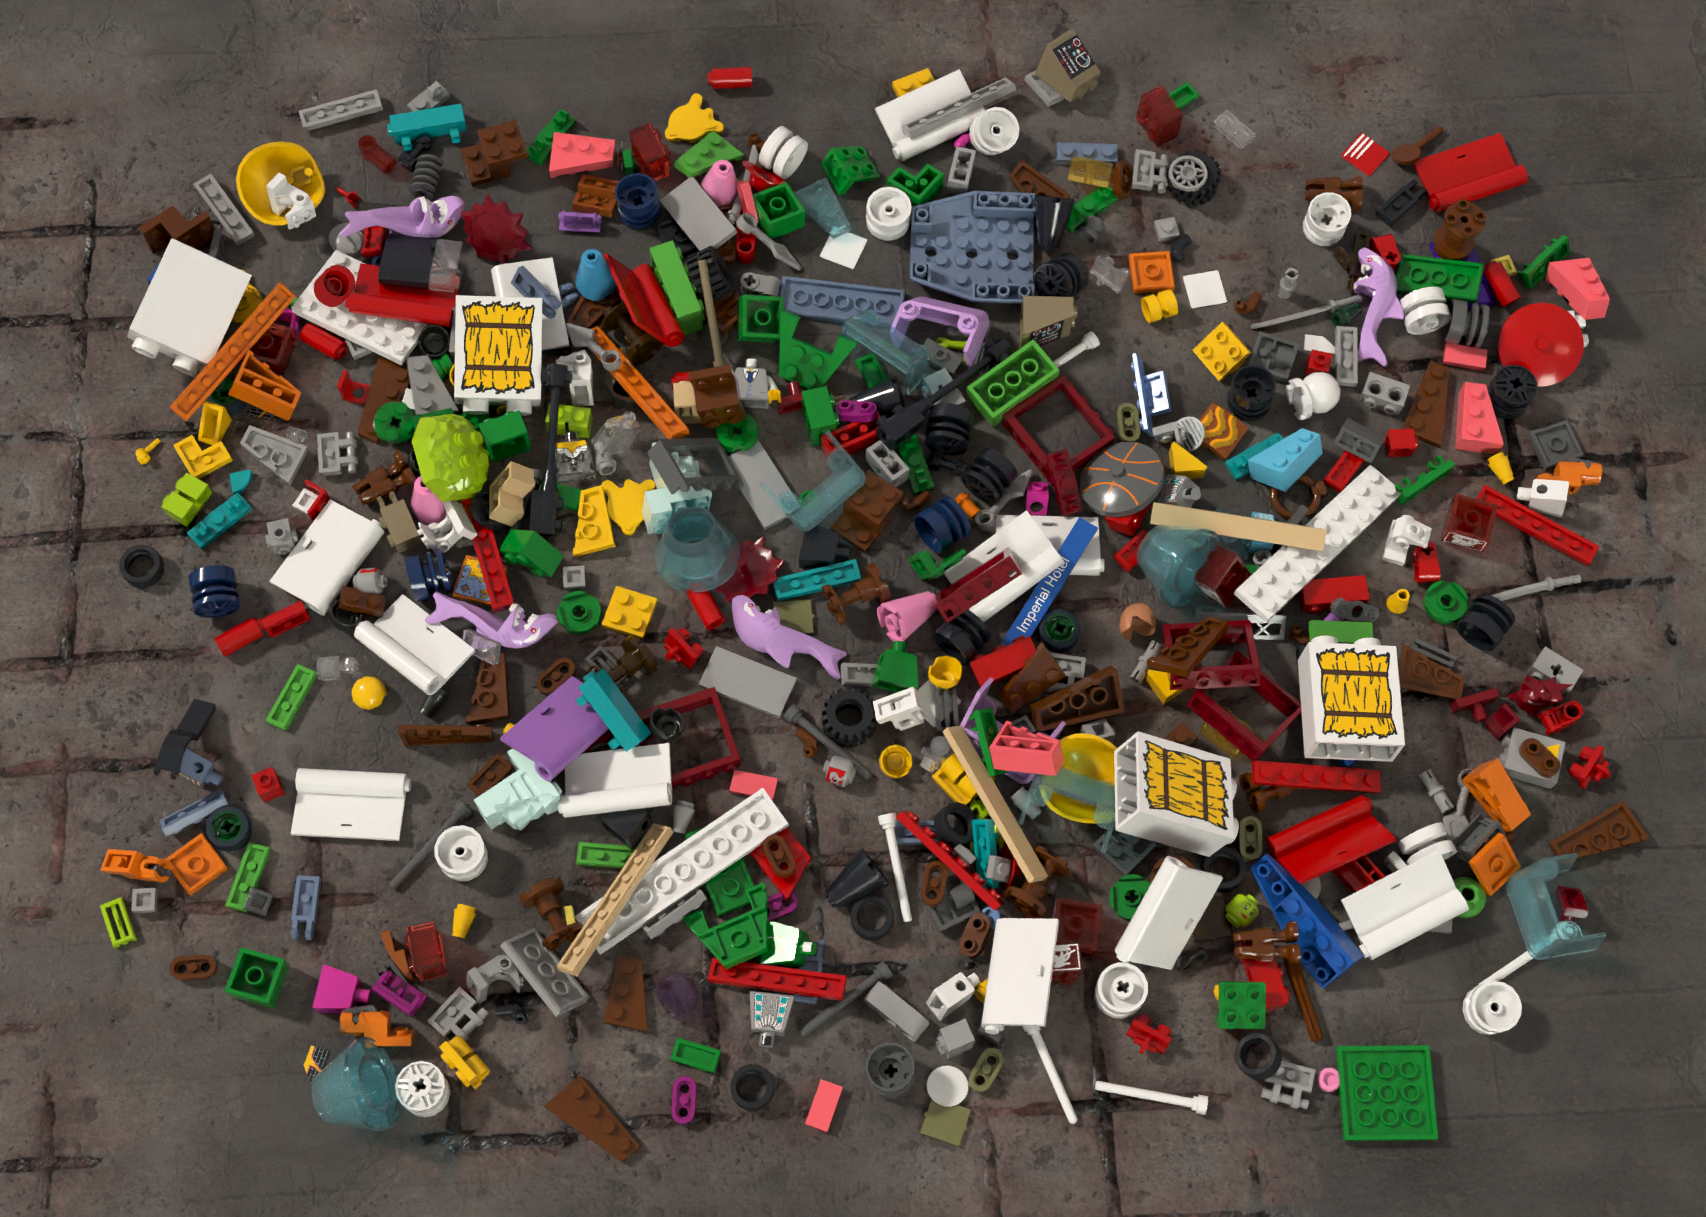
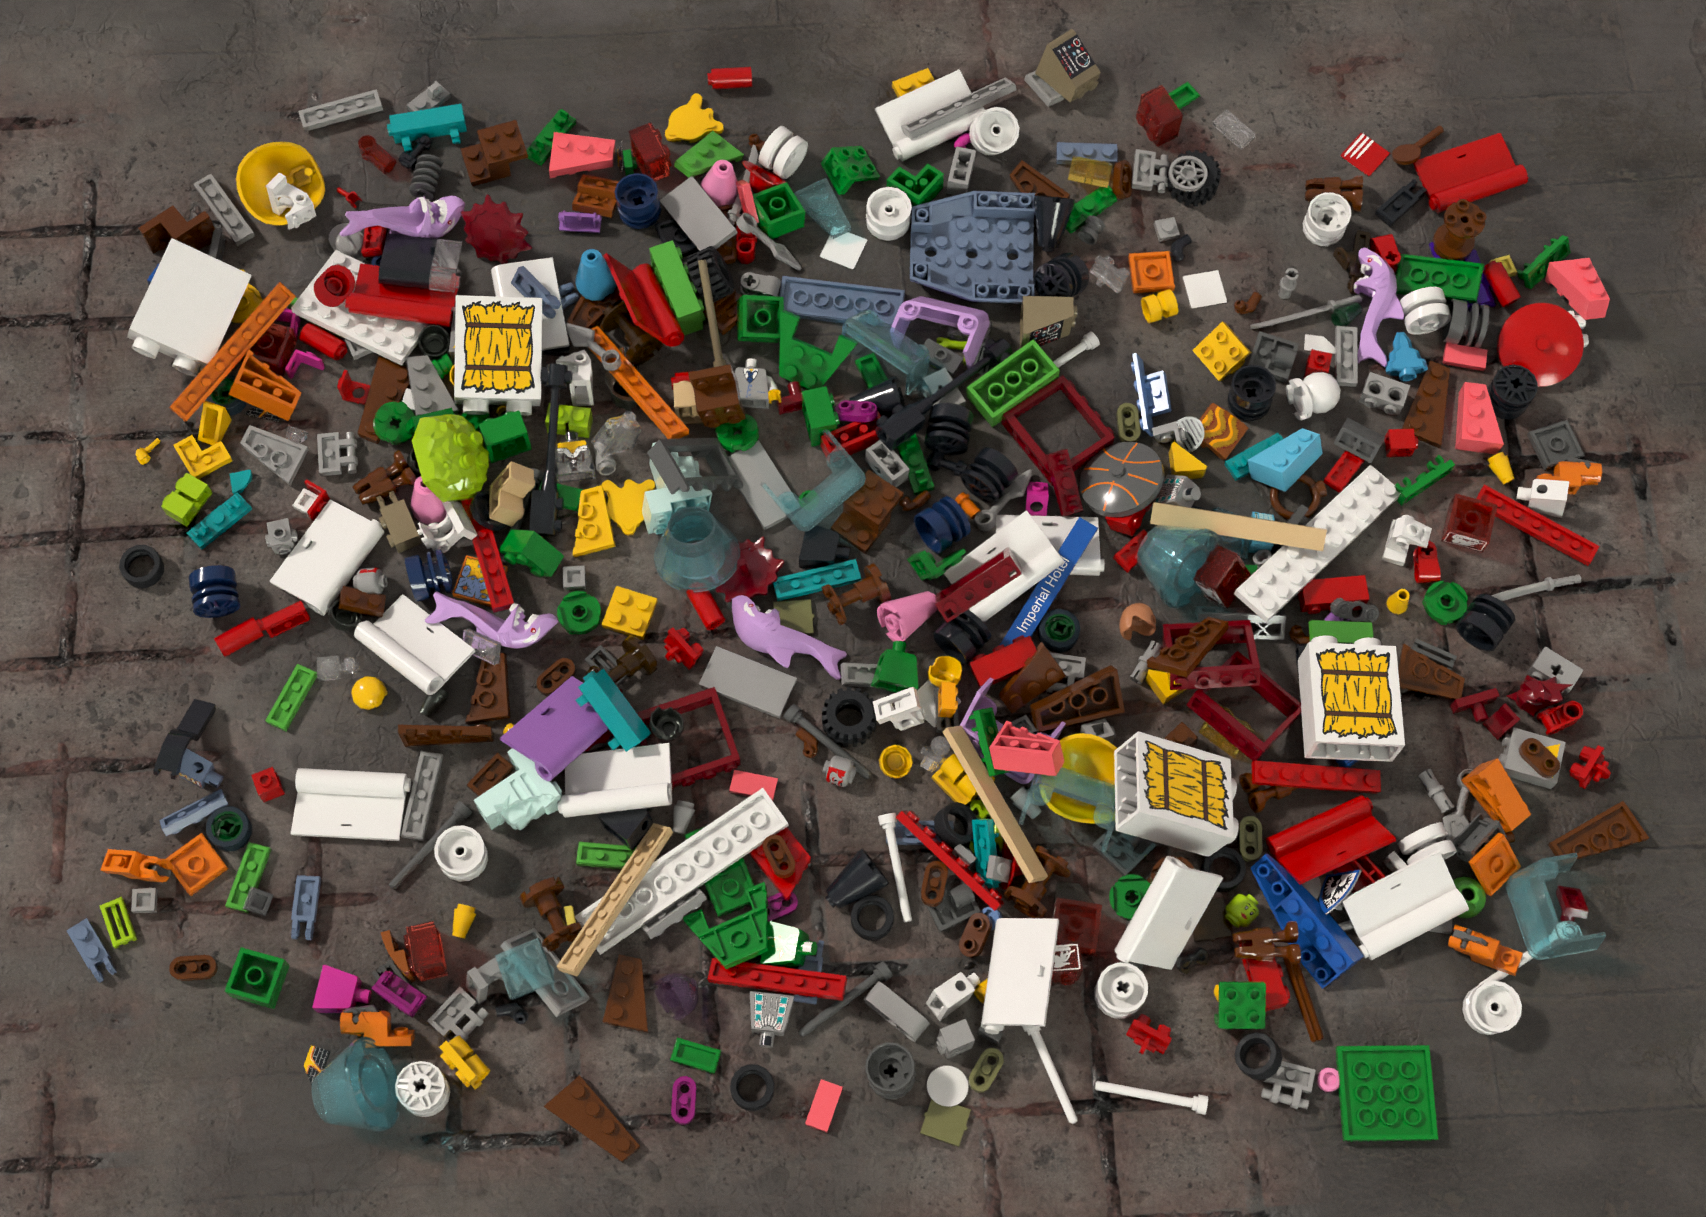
none -> sand blue hinge [67,918,117,983]
none -> dark pink bracket [285,349,325,379]
none -> light grey tile [401,751,444,841]
none -> clear light blue tile [495,938,555,1000]
none -> light orange piece [938,682,958,718]
none -> shield [1319,870,1361,915]
none -> dark azure rock [1385,332,1428,381]
none -> orange plate [1448,925,1523,976]

